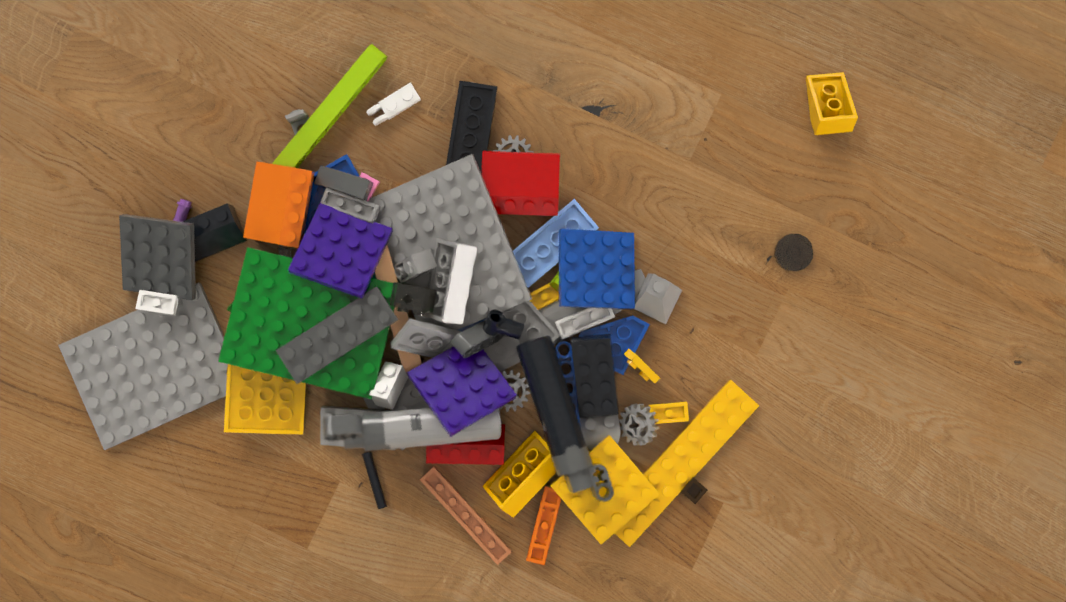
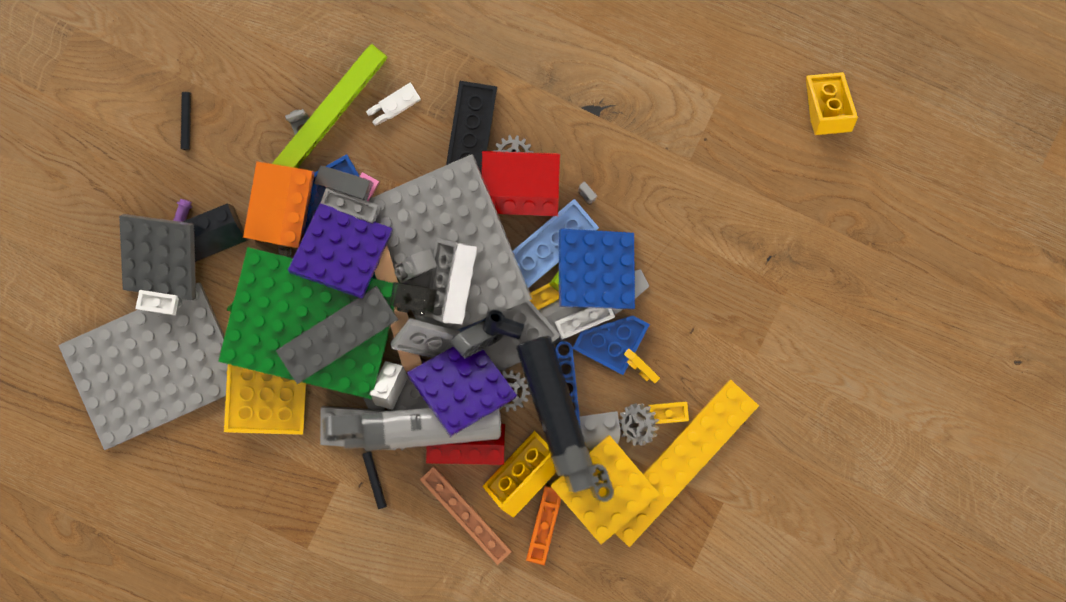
black brick [571,334,619,418] -> none
light grey slope [635,273,682,324] -> none
dark brown plate [681,477,708,504] -> none
clear smoke tile [774,234,813,272] -> none
none -> black piece [180,92,191,150]
none -> light grey tile [578,181,597,205]

